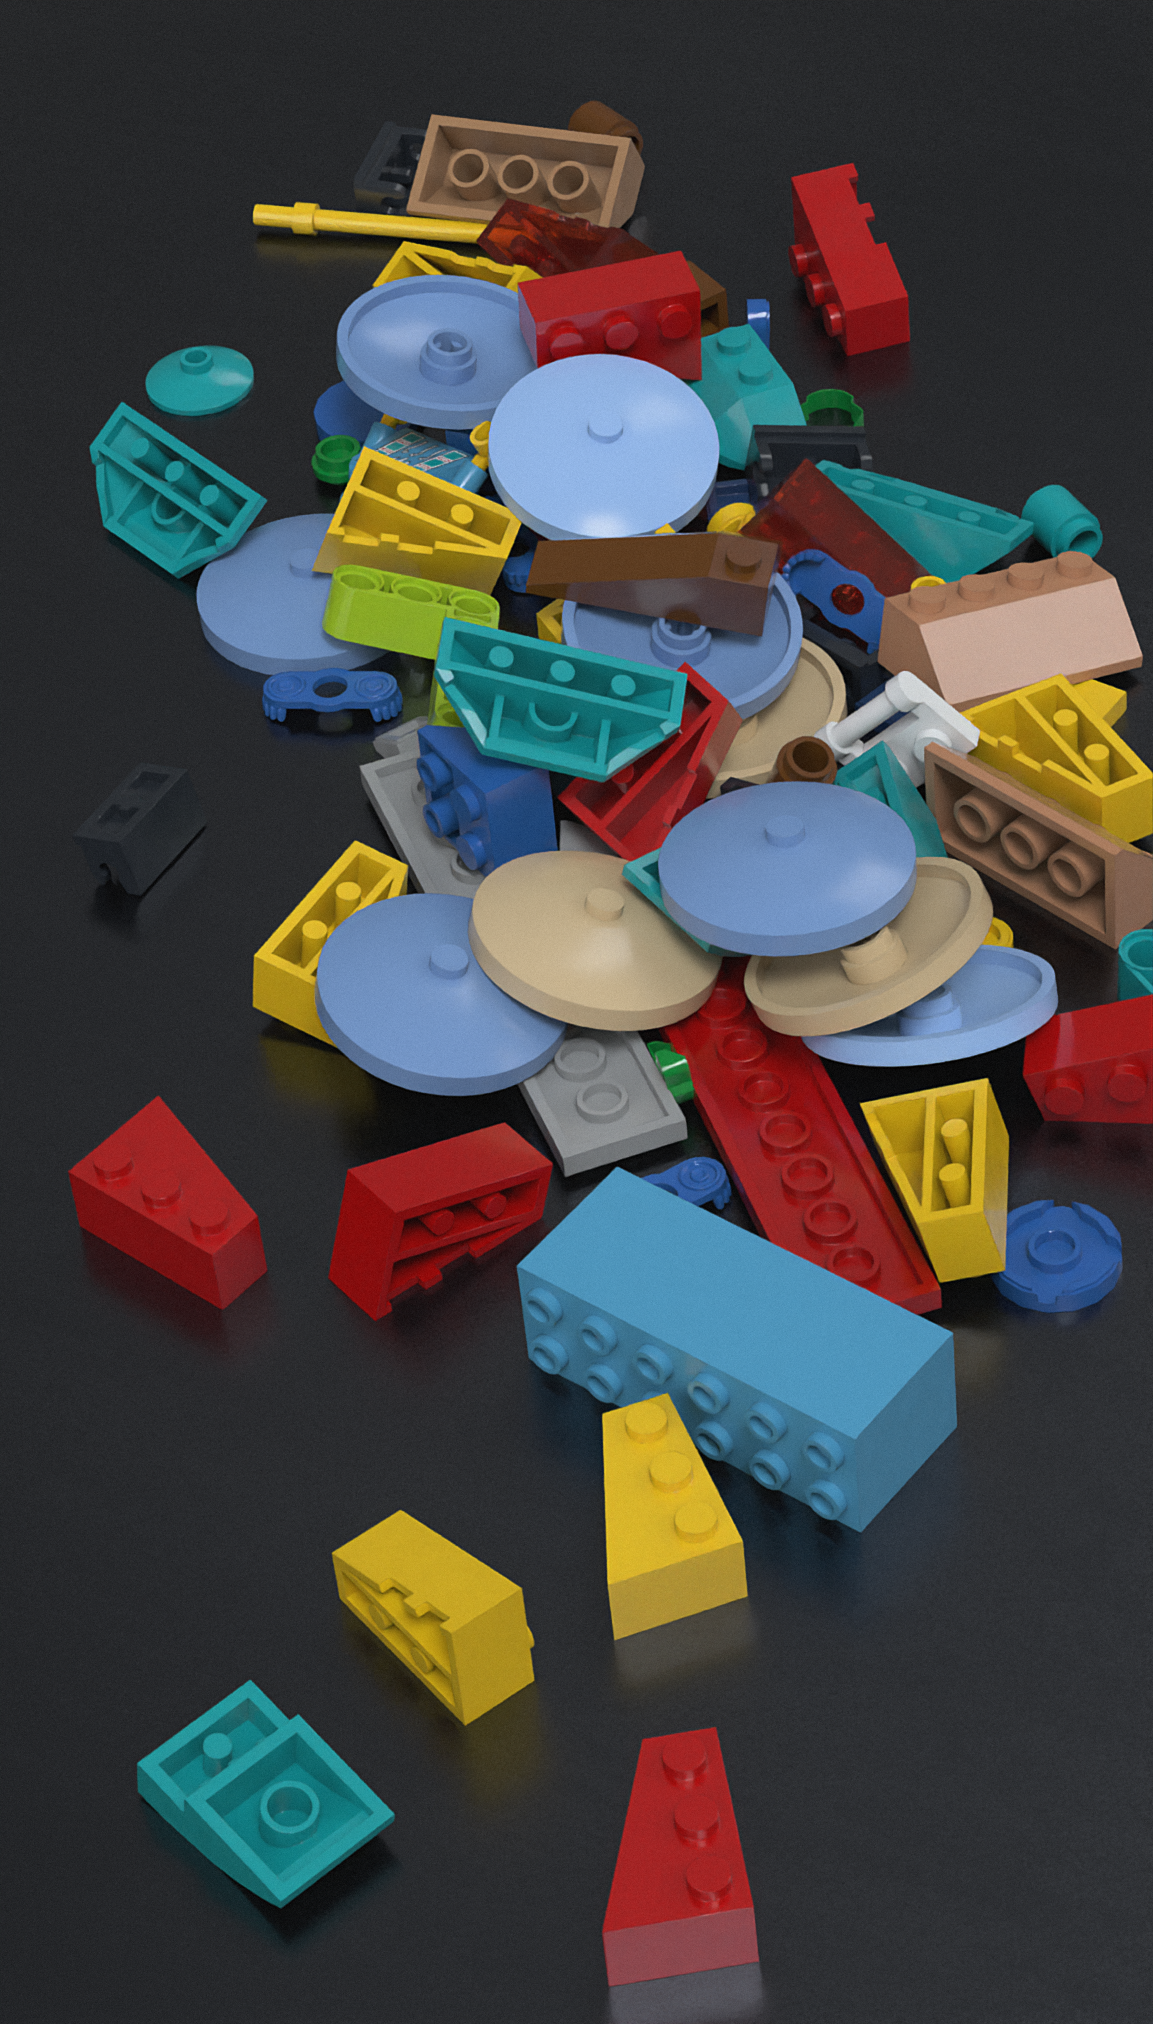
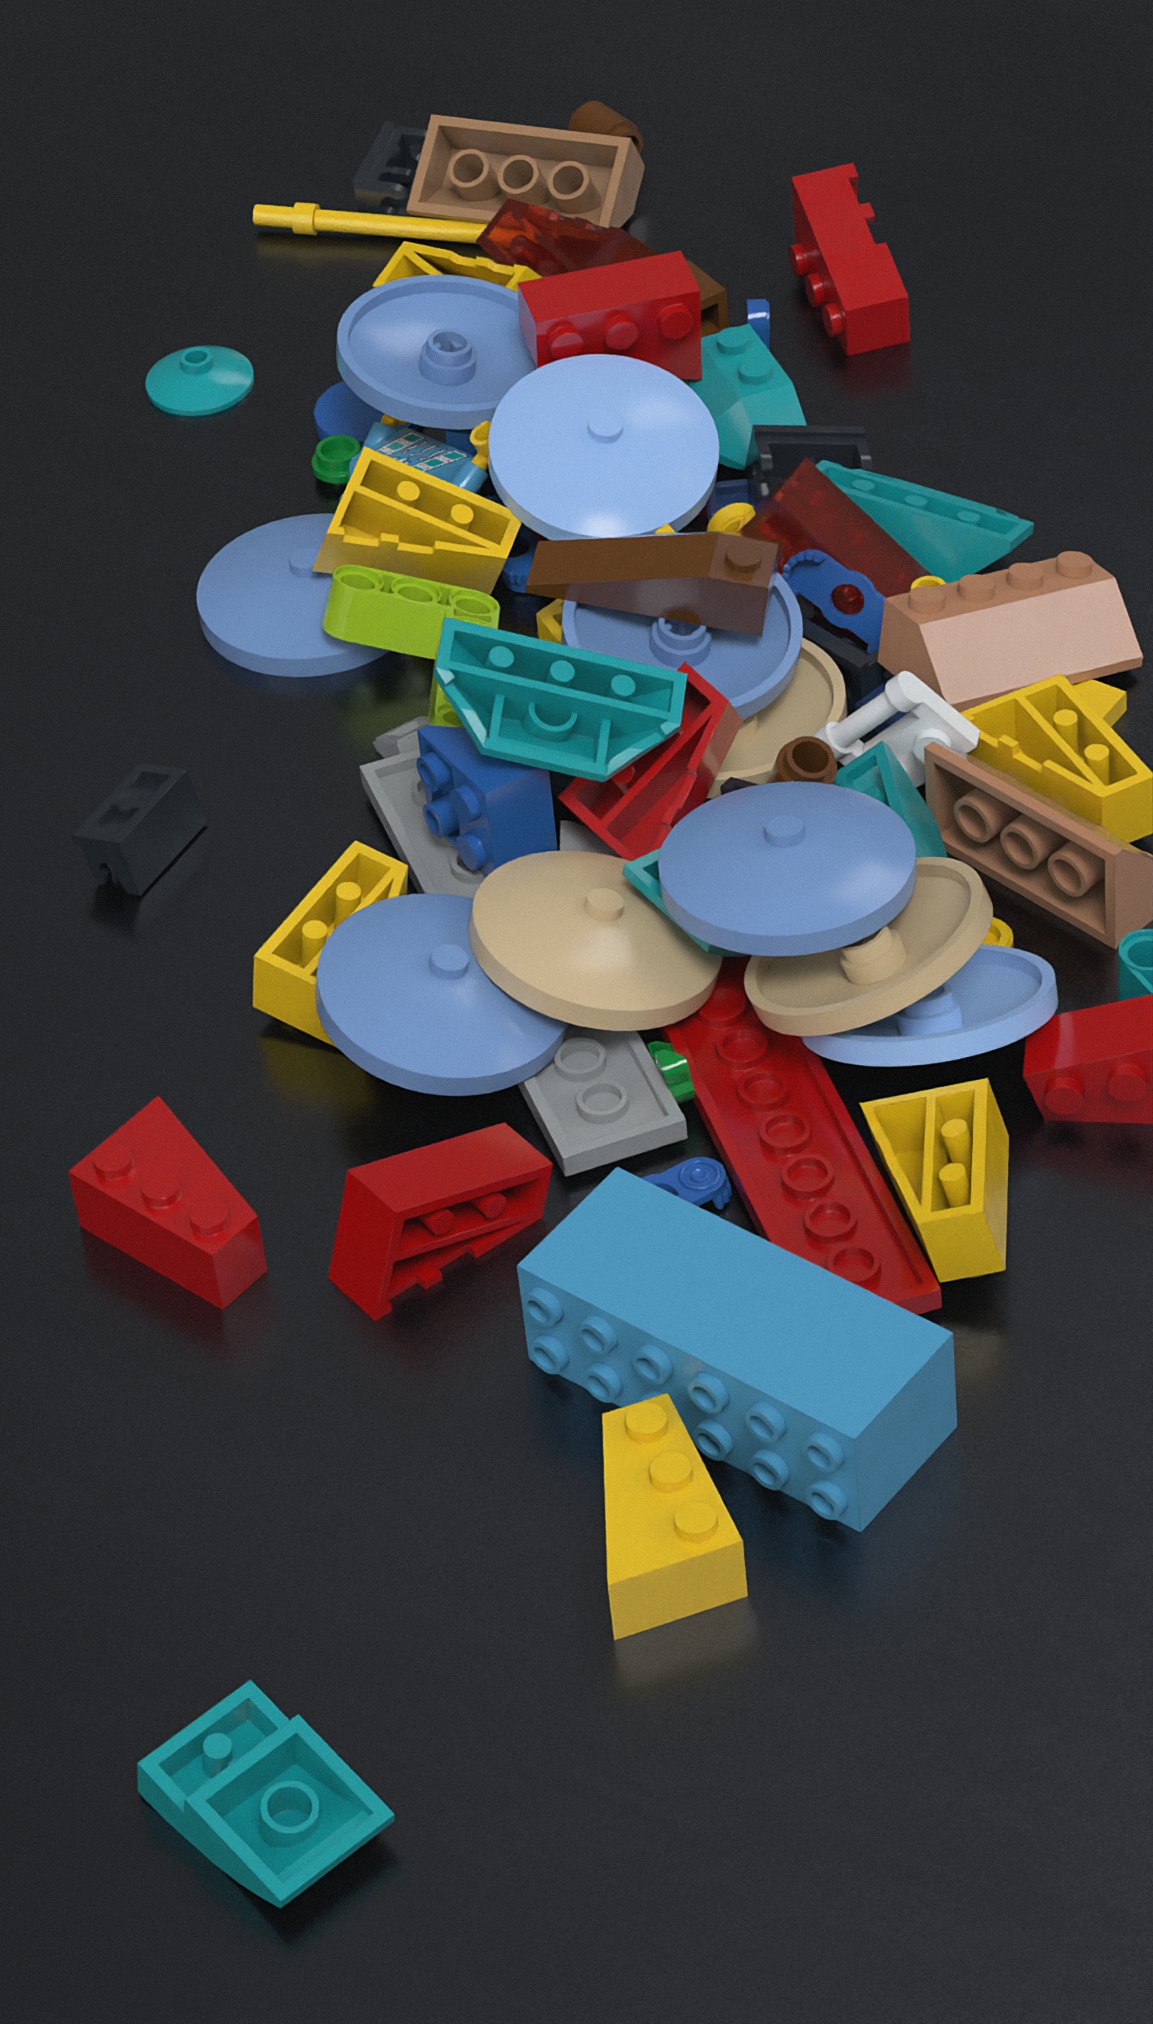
teal wedge [89,402,268,579] -> none
blue piece [262,668,403,722] -> none
yellow wedge [332,1510,535,1726] -> none
red wedge [602,1727,759,1987] -> none
green piece [800,389,864,426] -> none
blue tile [990,1200,1123,1313] -> none
teal brick [1021,485,1103,558] -> none

